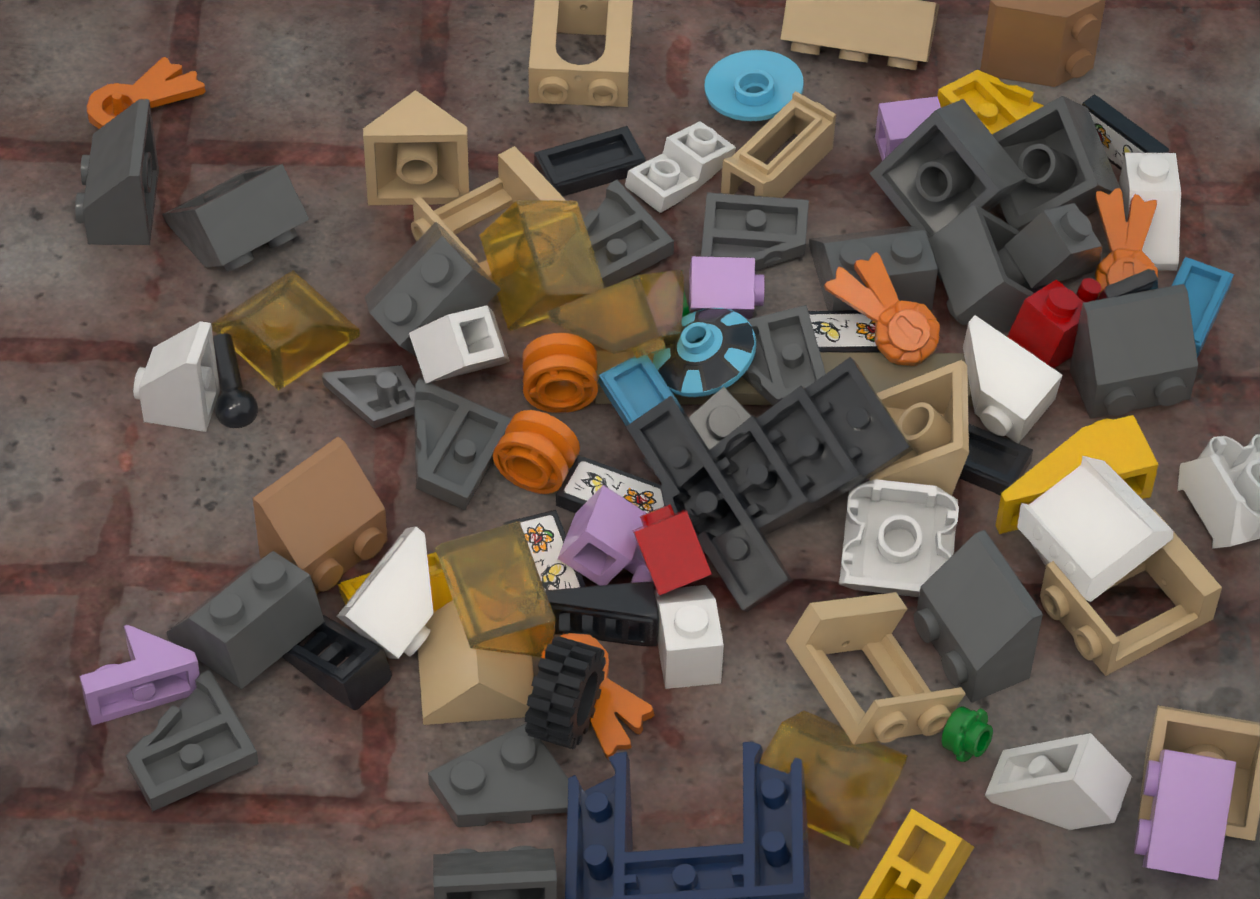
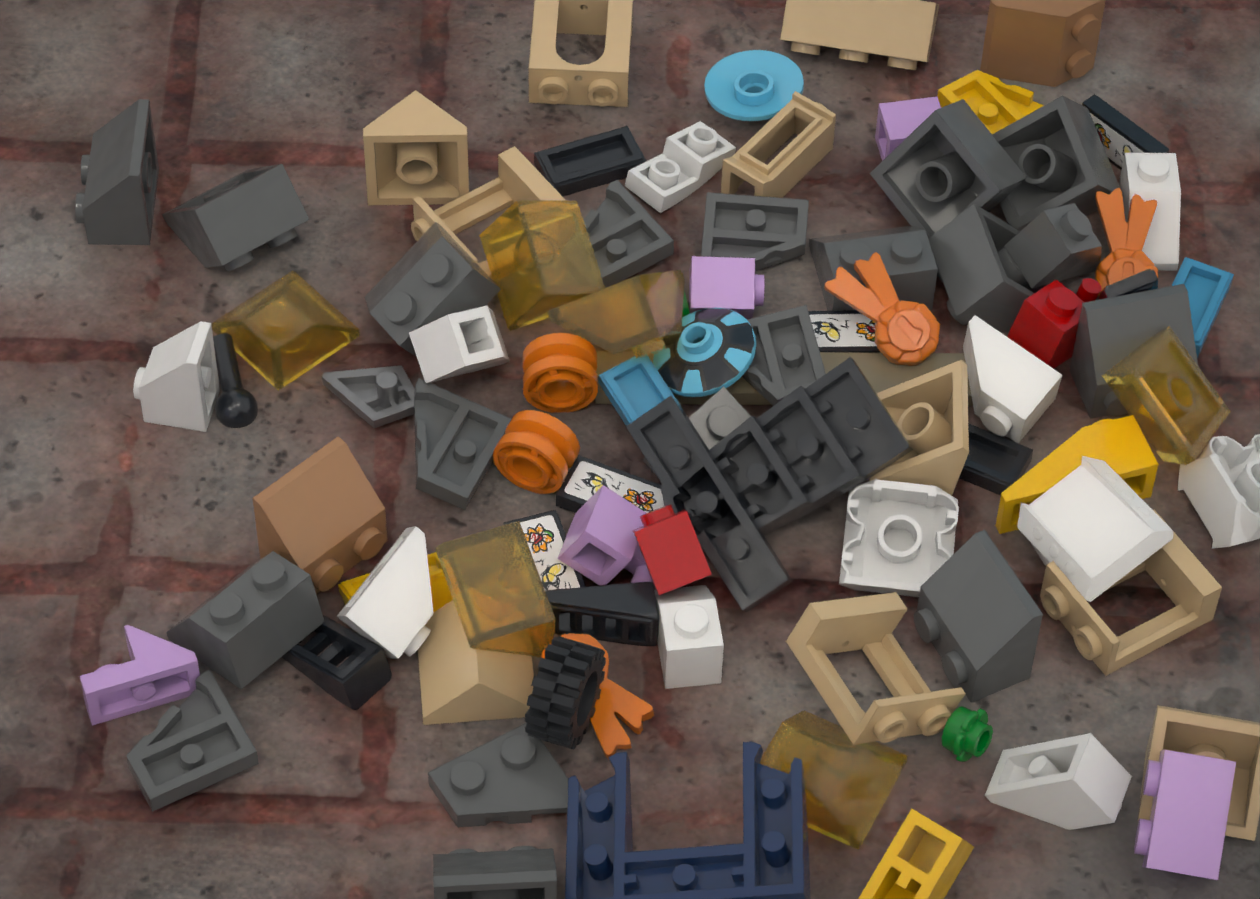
orange piece [87,57,206,129] -> none
none -> clear yellow slope [1102,326,1231,465]

